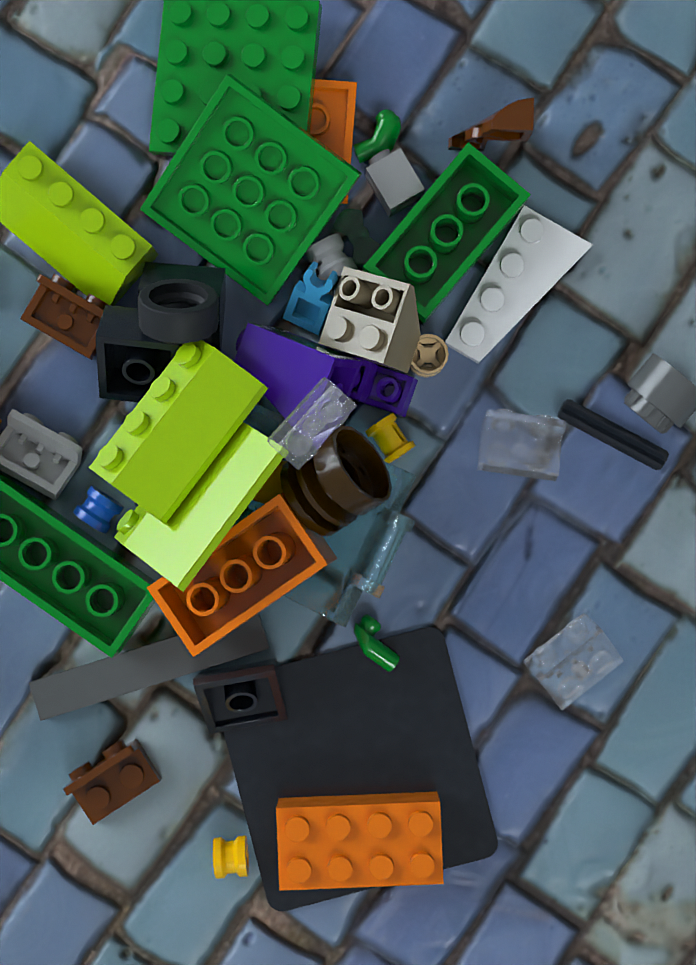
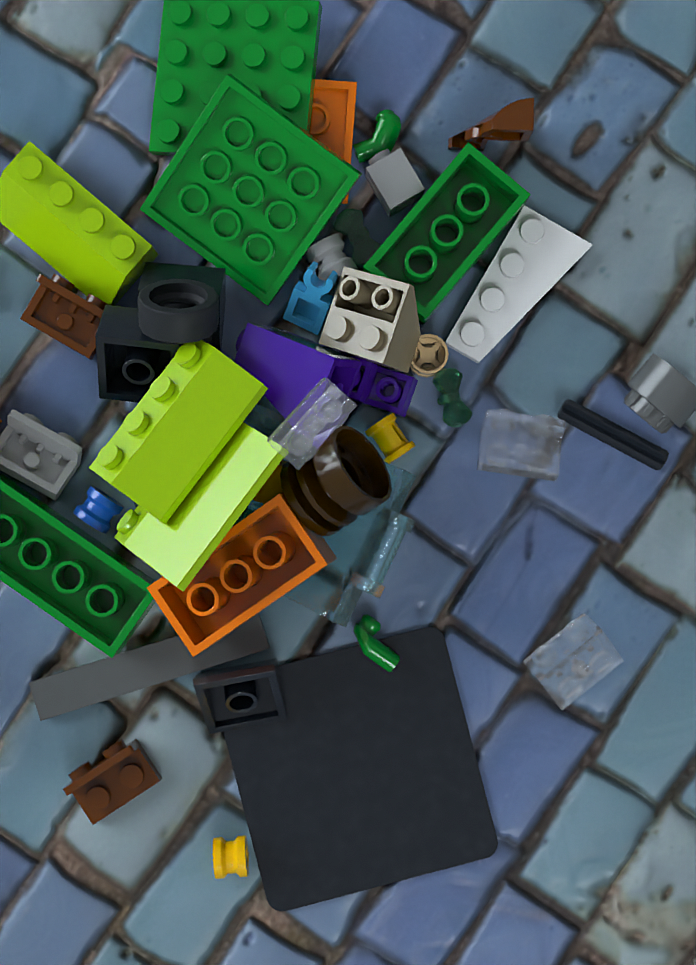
orange brick [276,792,444,891] -> none
none -> clear green piece [432,368,473,427]

